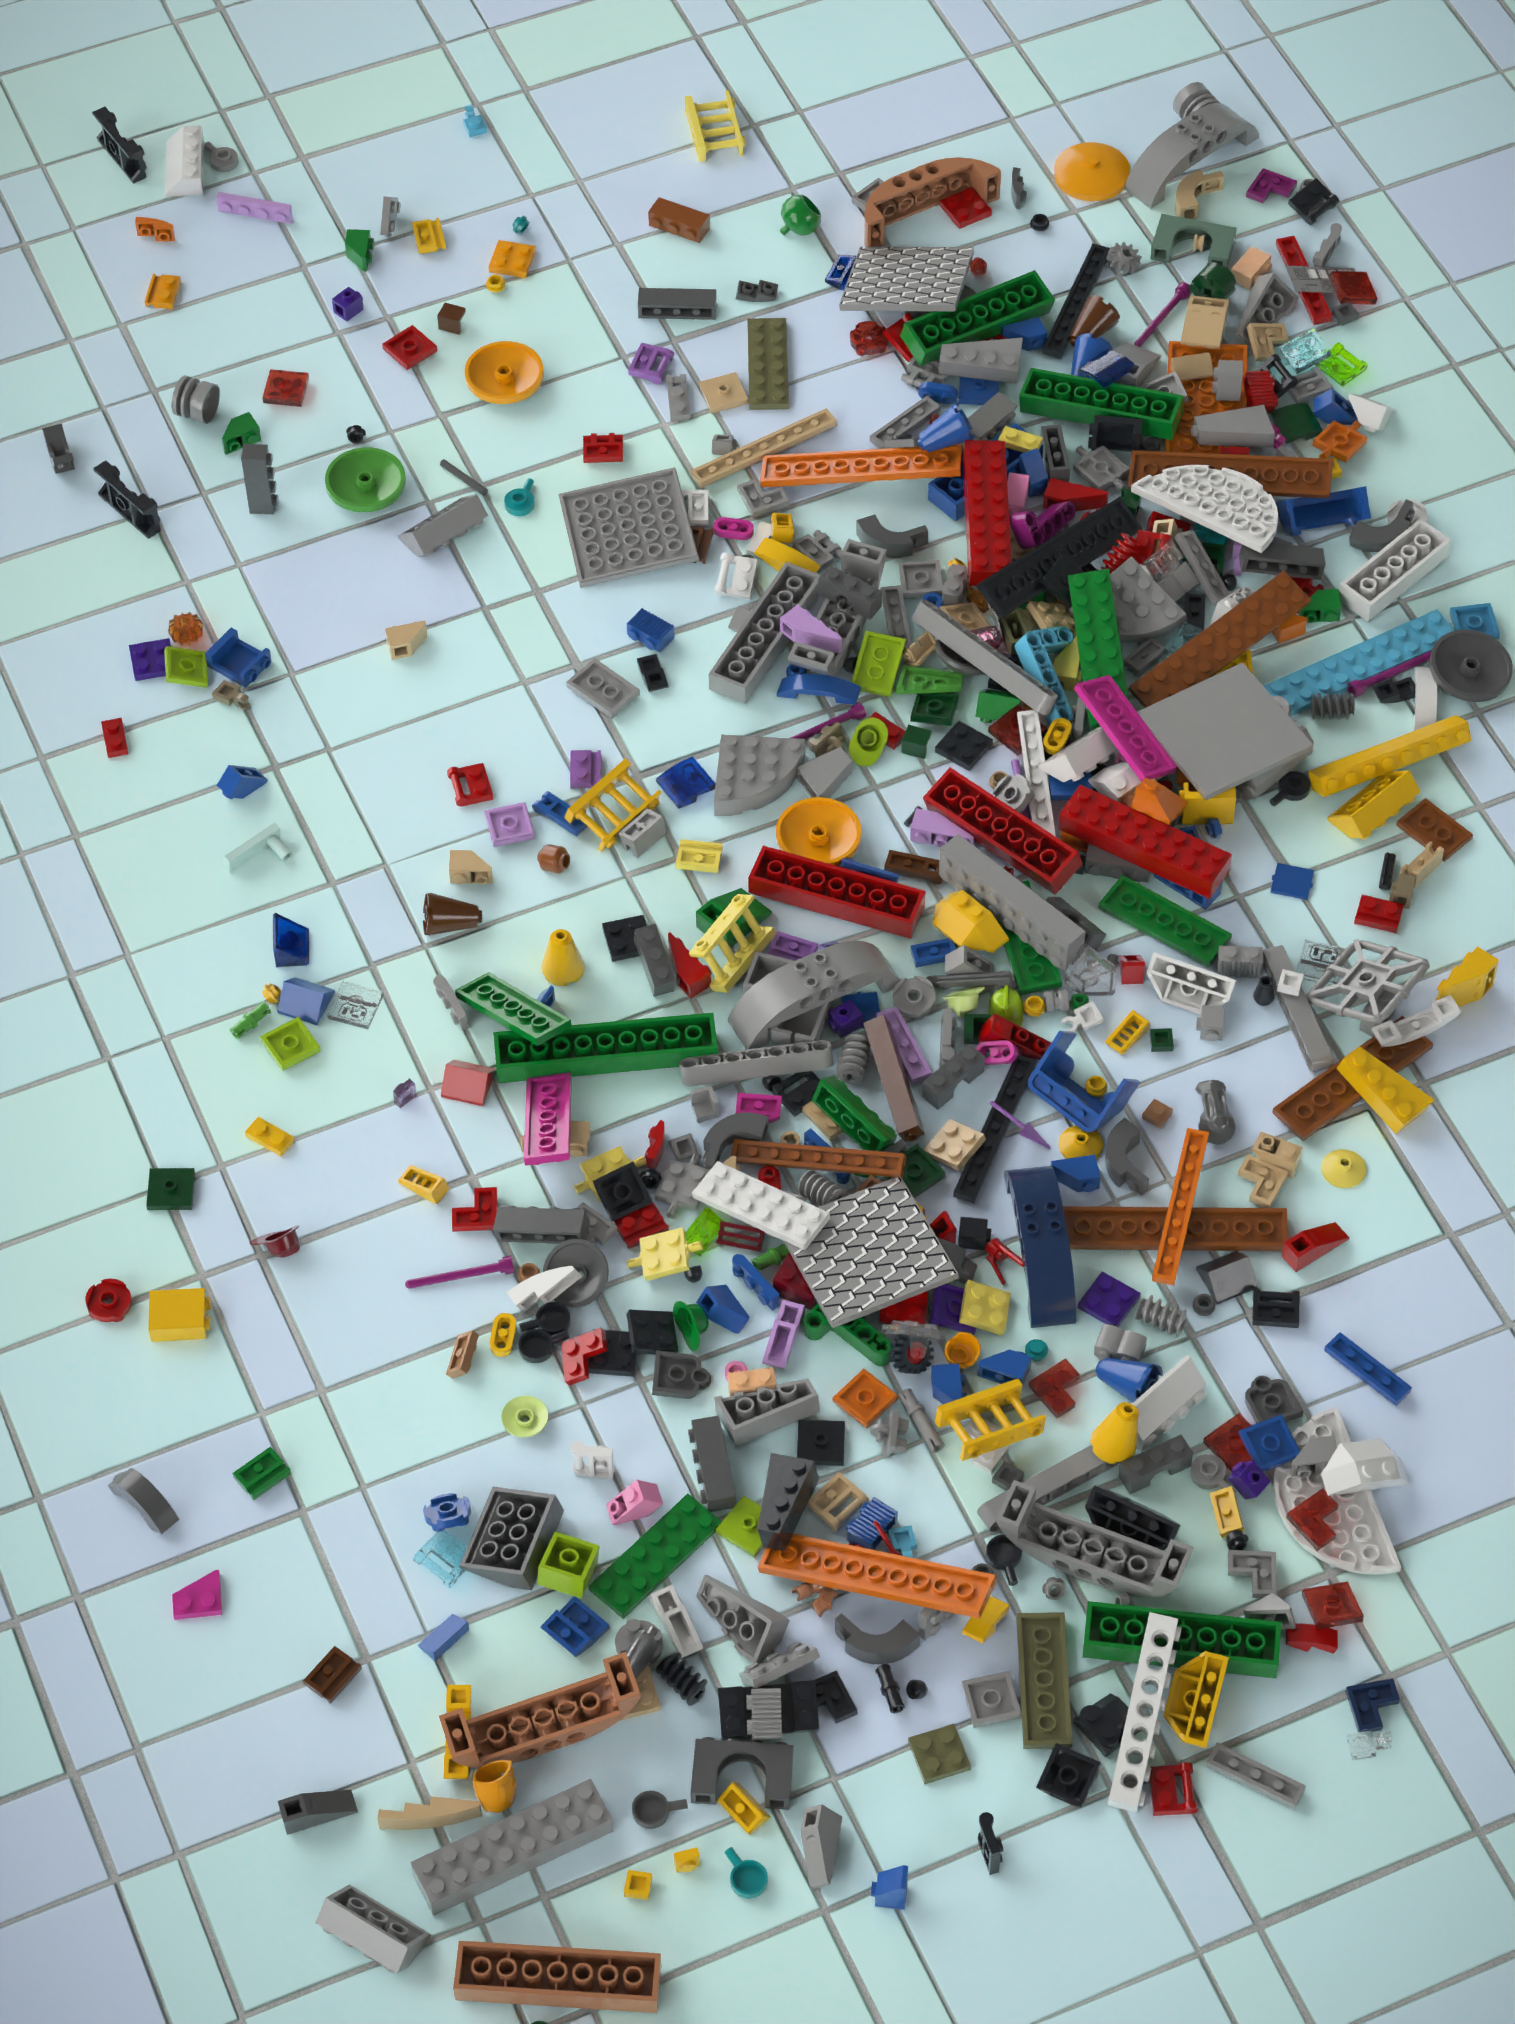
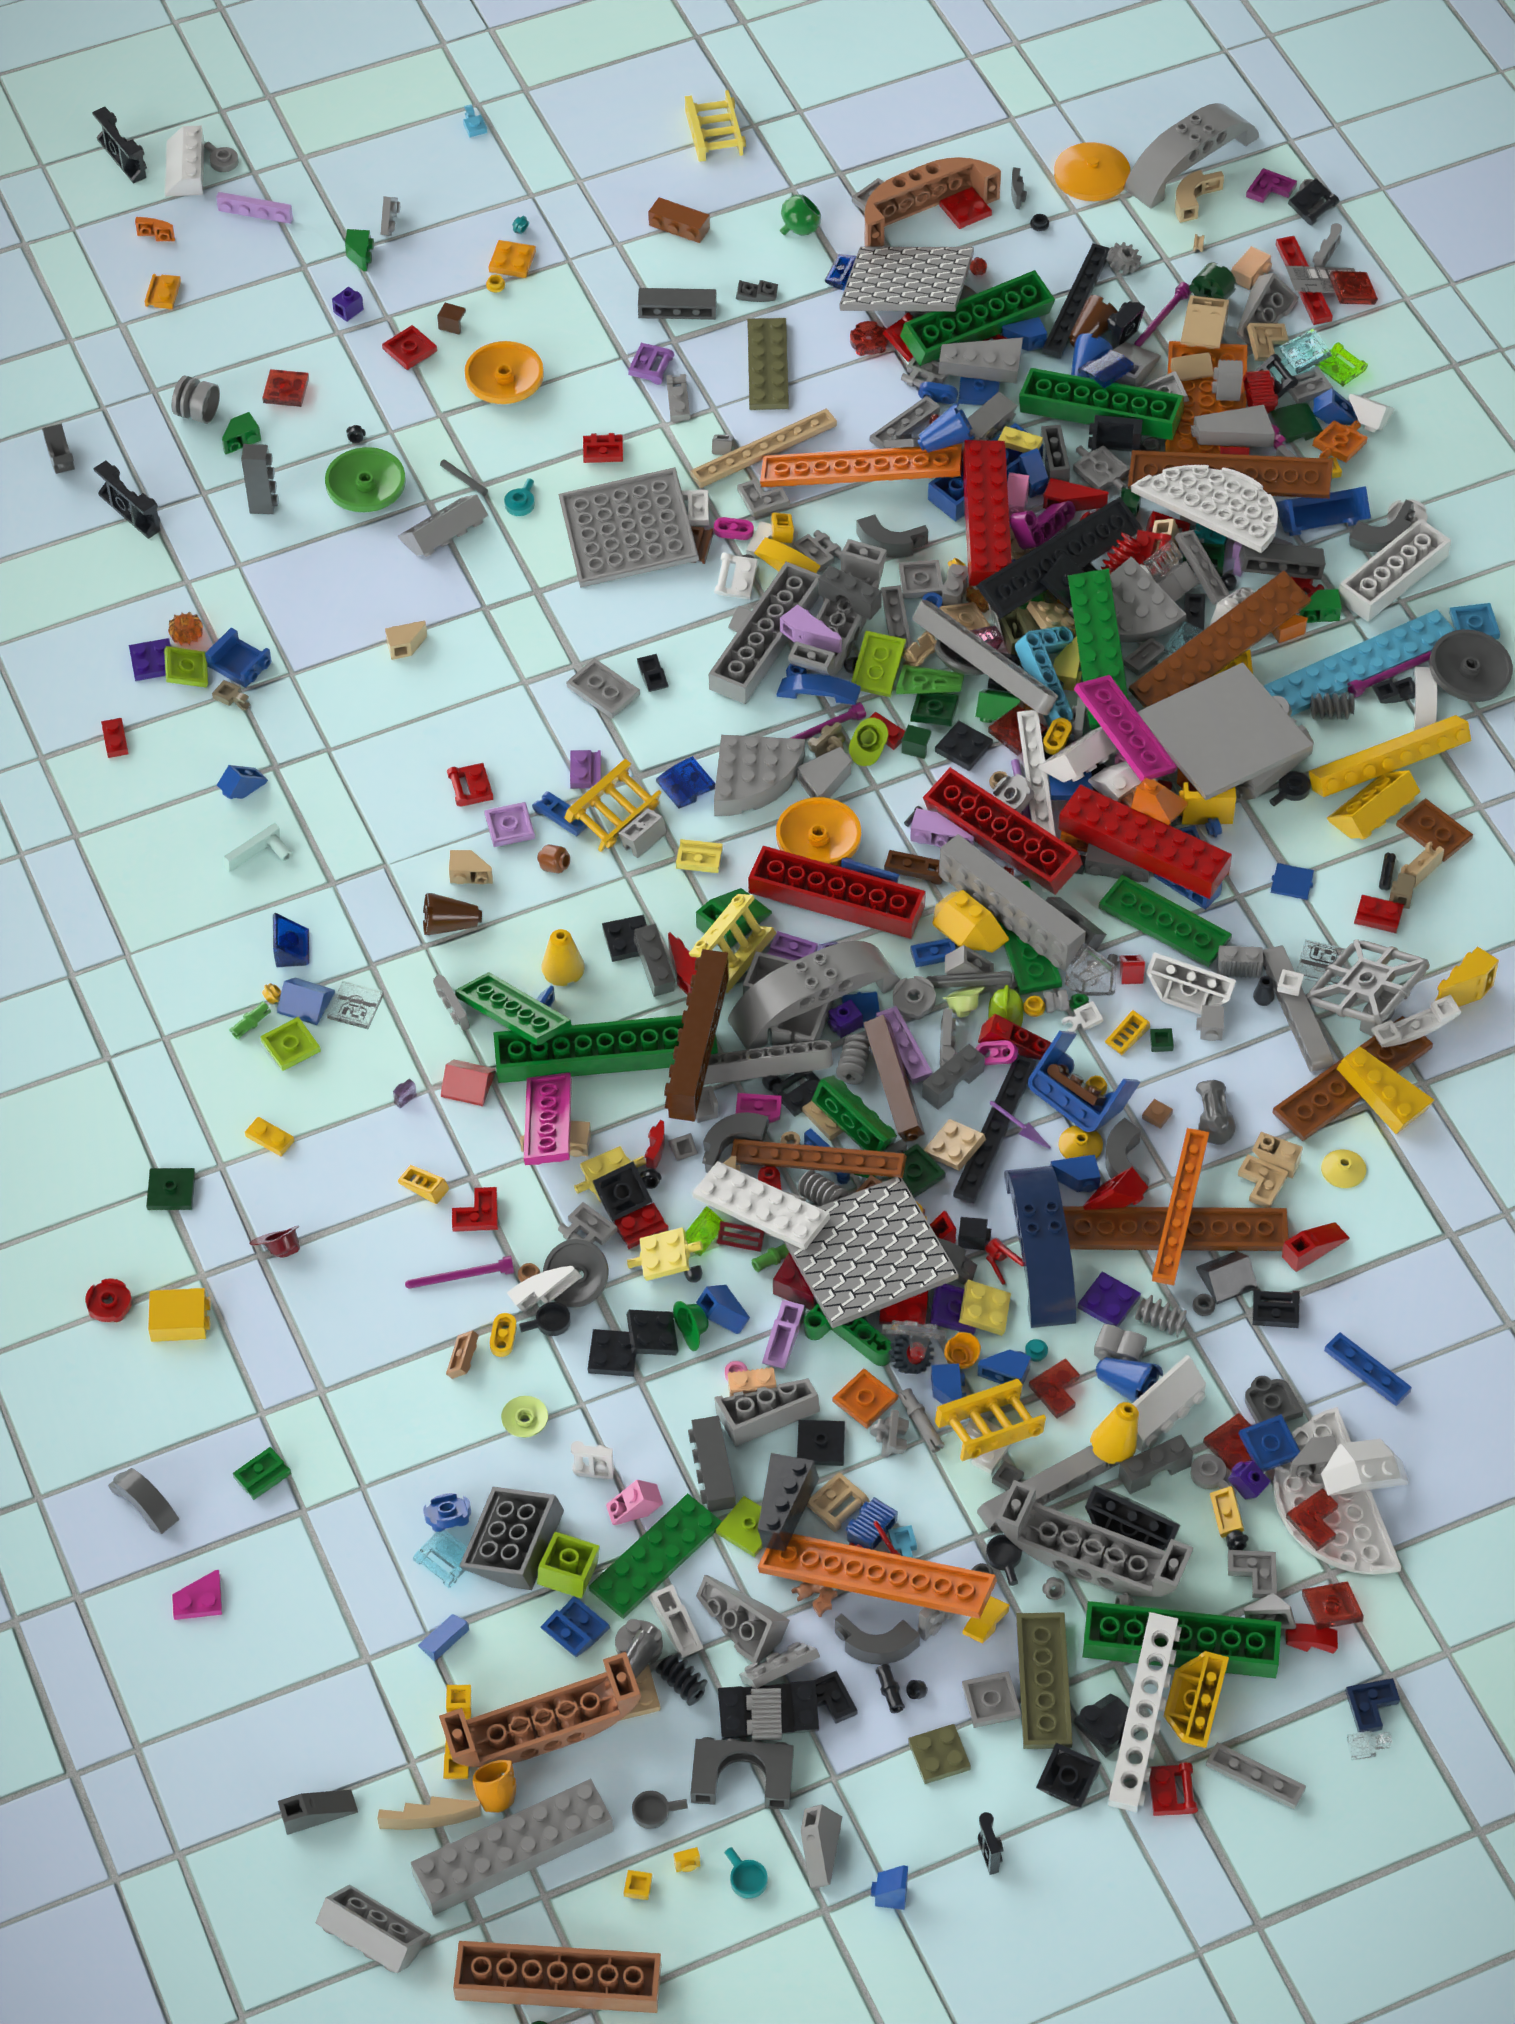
reddish brown plate [303,1645,362,1704] -> none
yellow plate [412,218,446,254] -> none
dark grey brick [493,1206,590,1244] -> none
black piece [518,1329,570,1363] -> none
plate [561,1327,607,1386] -> none
blue brick [626,608,675,653] -> none
dark grey plate [652,1350,711,1399] -> none
light grey plate [654,1152,711,1219] -> none
tan plate [699,372,749,414] -> none
yellow slope [717,1782,771,1835] -> none
blue plate [732,1254,780,1311] -> none
dark green panel [964,1014,991,1045] -> none
sand green arch [1150,213,1237,268] -> none
light grey wheel [1173,82,1220,119] -> none
dark grey plate [1332,301,1359,325] -> none
none -> reddish brown brick [664,949,729,1122]
none -> reddish brown plate [1047,1064,1107,1106]
none -> red slope [1082,1167,1149,1210]
none -> black slope [1107,301,1145,350]

